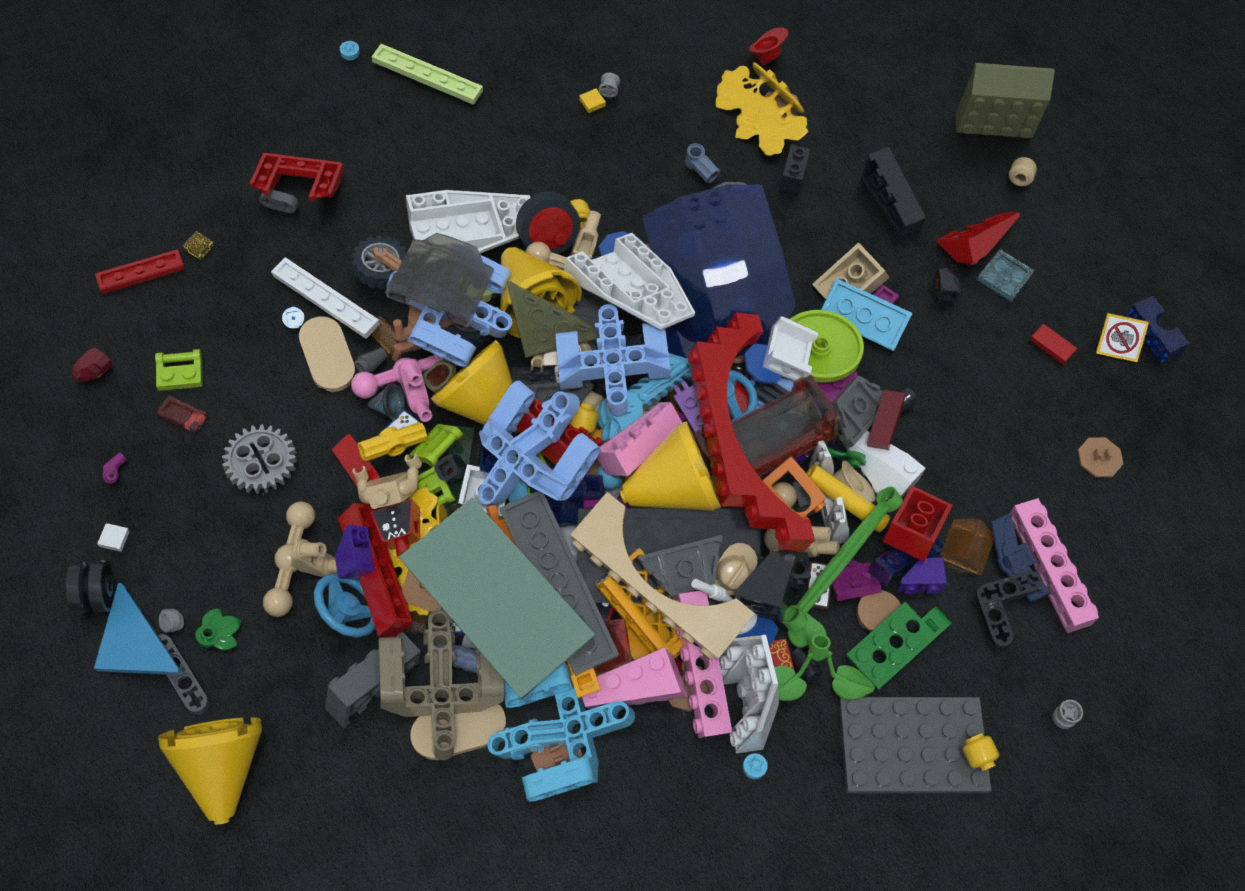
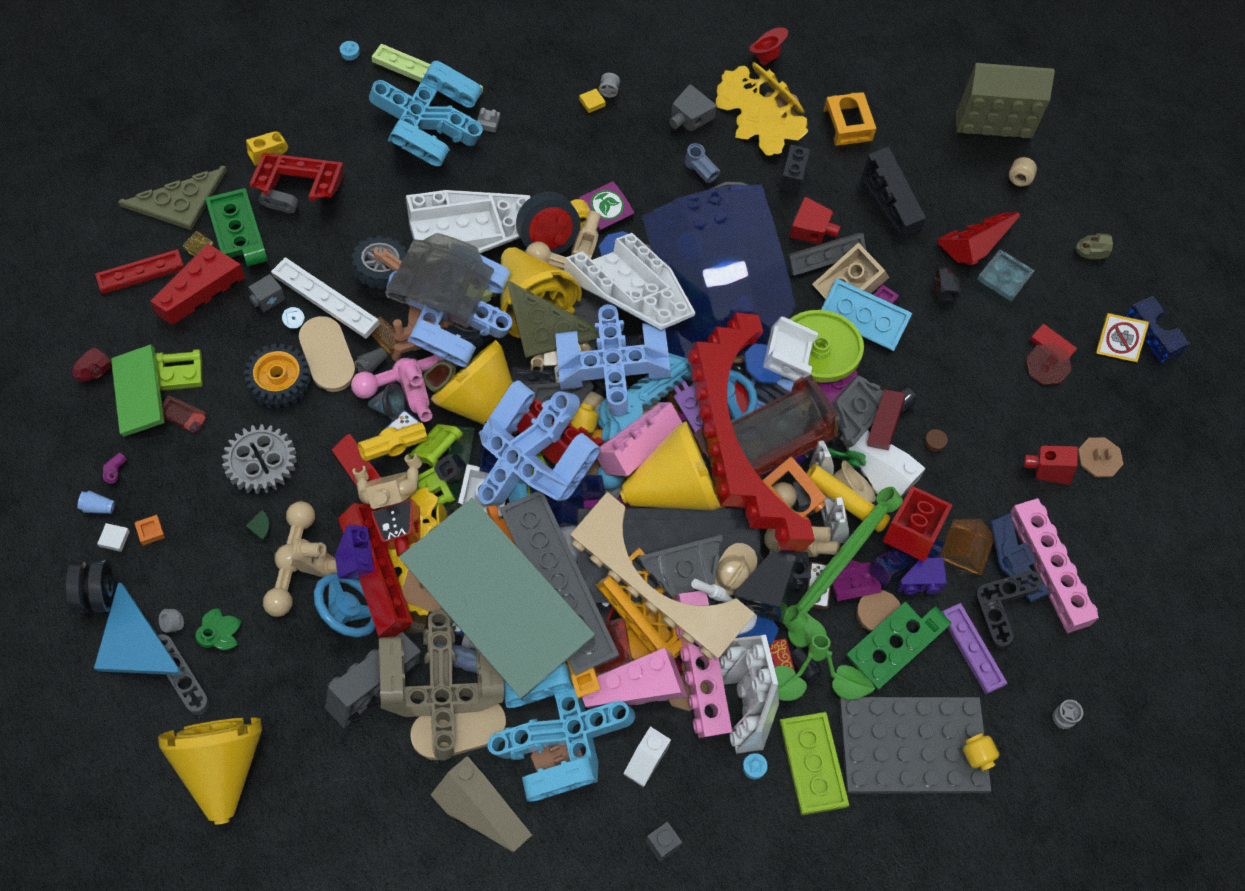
none -> light blue cone [77,491,115,514]
none -> bright green tile [111,345,164,436]
none -> olive tile [118,166,227,230]
none -> orange tile [135,515,165,545]
none -> red wedge [150,244,245,325]
none -> green hinge [205,188,268,267]
none -> wheel [244,344,311,408]
none -> yellow leg [246,132,288,166]
none -> dark green tile [246,510,270,542]
none -> dark grey brick [249,274,285,312]
none -> medium azure piece [369,61,483,166]
none -> dark tan wedge [431,756,532,853]
none -> light grey tile [477,108,500,132]
none -> slope [578,181,634,232]
none -> white slope [623,727,671,787]
none -> dark grey brick [646,822,682,862]
none -> dark grey torso [669,84,717,131]
none -> lime tile [779,712,849,815]
none -> dark grey plate [787,233,866,276]
none -> red torso [789,197,841,244]
none -> light orange panel [824,92,876,146]
none -> reddish brown tile [924,429,948,452]
none -> medium lavender tile [941,603,1008,695]
none -> red torso [1024,446,1078,485]
none -> clear red piece [1026,343,1072,385]
none -> olive rock [1075,233,1113,259]

